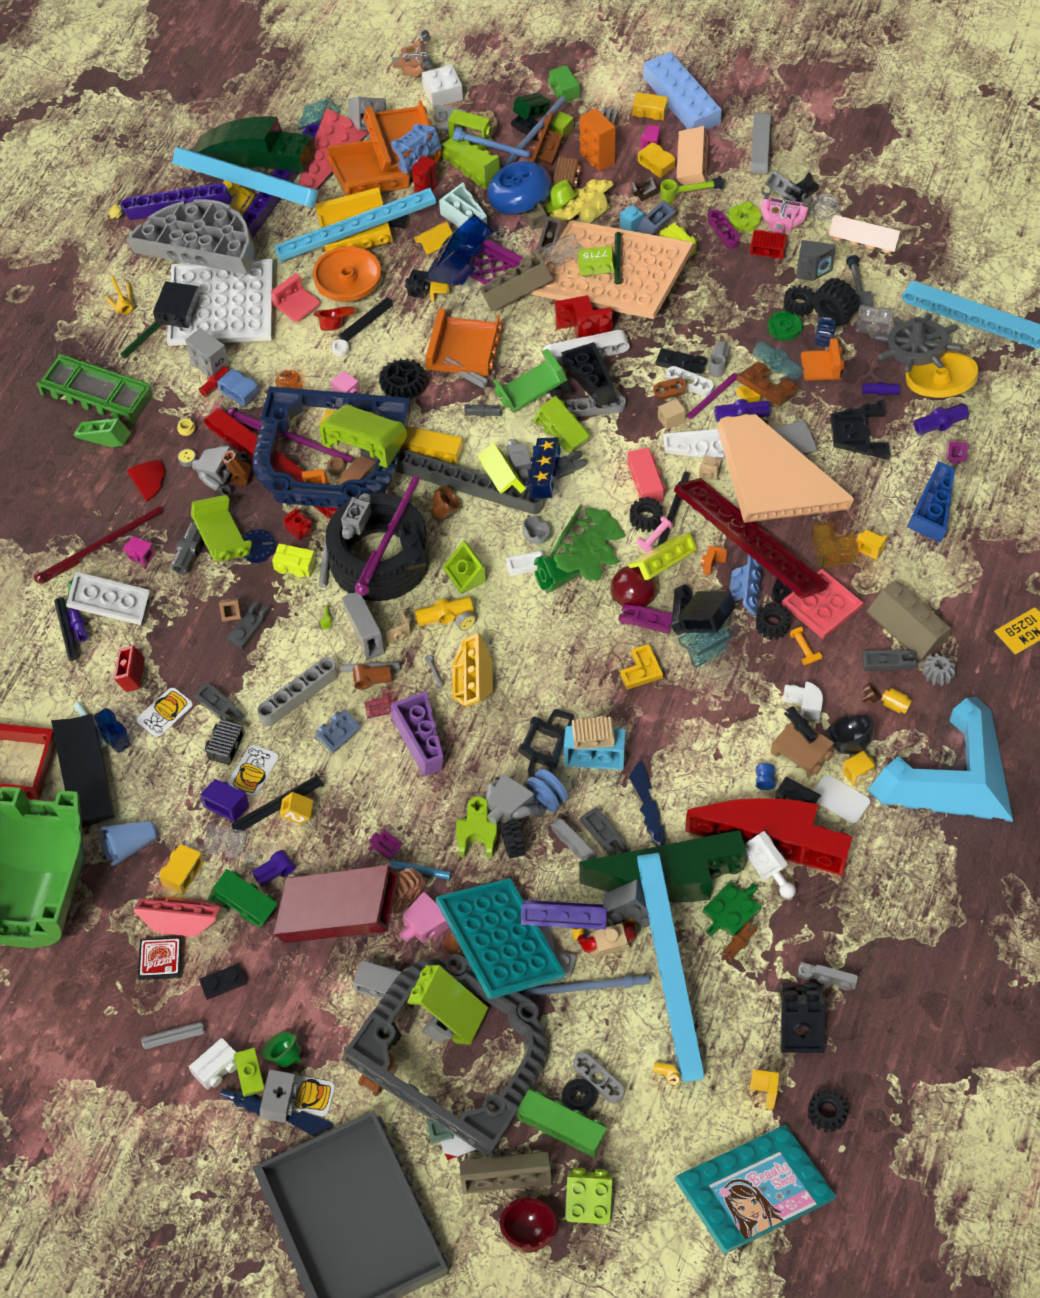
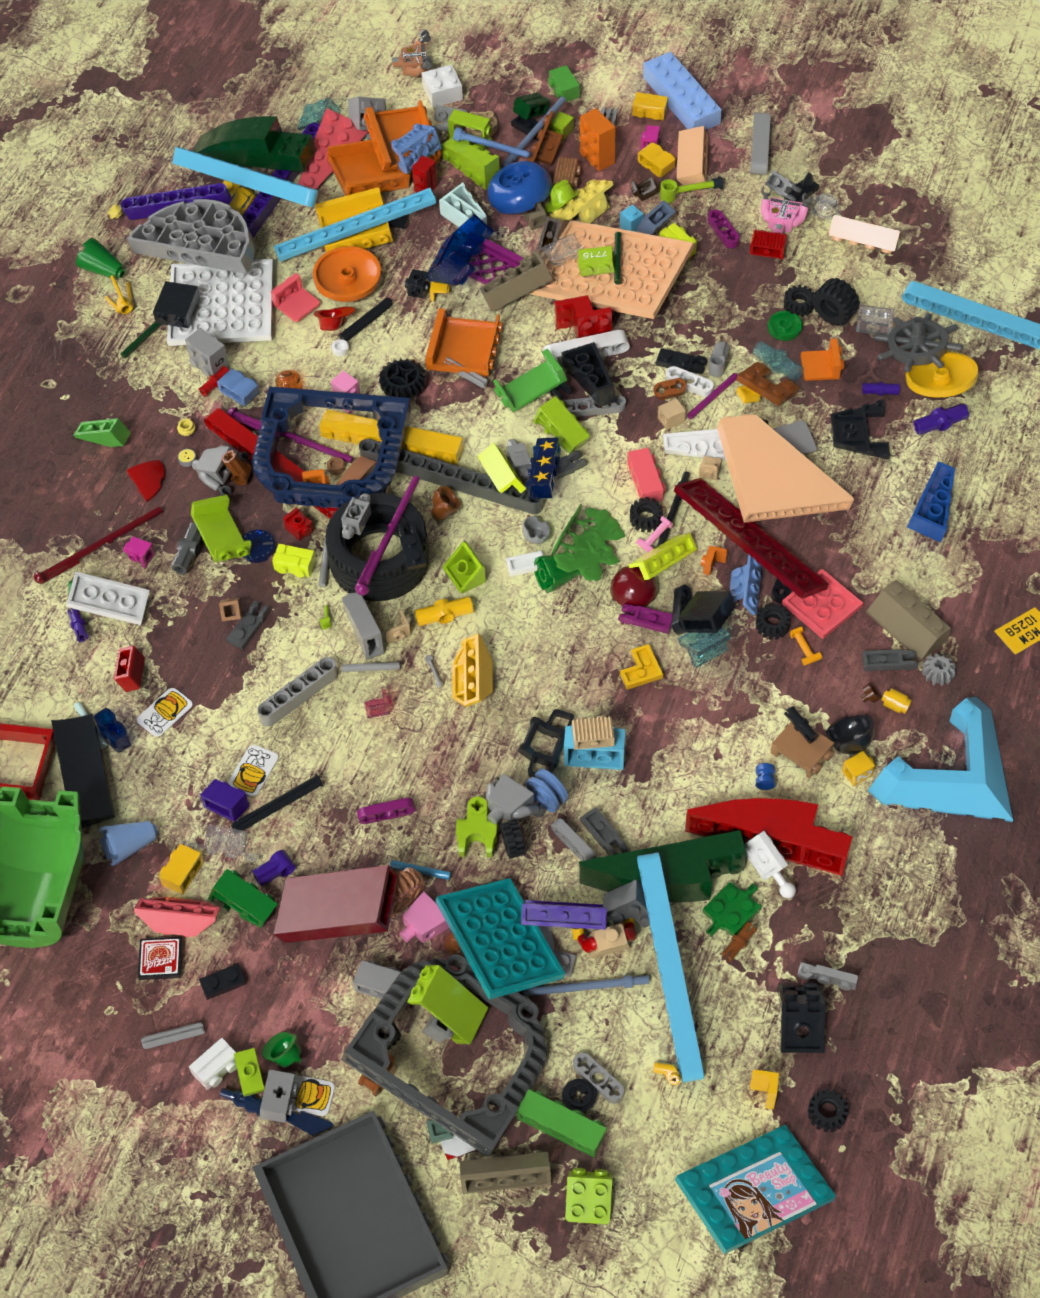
bright green window [37,354,153,426] -> none
black axle [54,597,79,661] -> none
dark grey hinge [193,683,244,722] -> none
black brick [205,719,245,766] -> none
yellow brick [279,792,313,825] -> none
sand blue bracket [314,710,361,754] -> none
lime windscreen [319,405,407,468] -> none
dark orange piece [352,664,392,690] -> none
magenta bracket [368,829,403,861] -> none
medium lavender wedge [391,691,443,777] -> none
yellow panel [414,222,455,254] -> none
tile [456,612,475,631] -> none
dark grey pin [464,403,501,417] -> none
dark red cylinder [499,1197,558,1253] -> none
dark blue sword [629,761,666,846] -> none
dark purple piece [714,399,770,422] -> none
lime plate [728,201,762,232] -> none
black brick [775,777,822,808] -> none
white brick [783,682,823,721] -> none
dark grey slope [796,240,836,281] -> none
clear yellow brick [811,522,858,568] -> none
white sticker [813,775,870,823] -> none
dark blue gear [815,317,836,347] -> none
dark grey piece [846,255,872,309] -> none
yellow brick [856,529,887,560] -> none
magenta brick [945,439,968,464] -> none
none -> green cone [76,238,125,280]
none -> magenta beam [357,798,416,824]

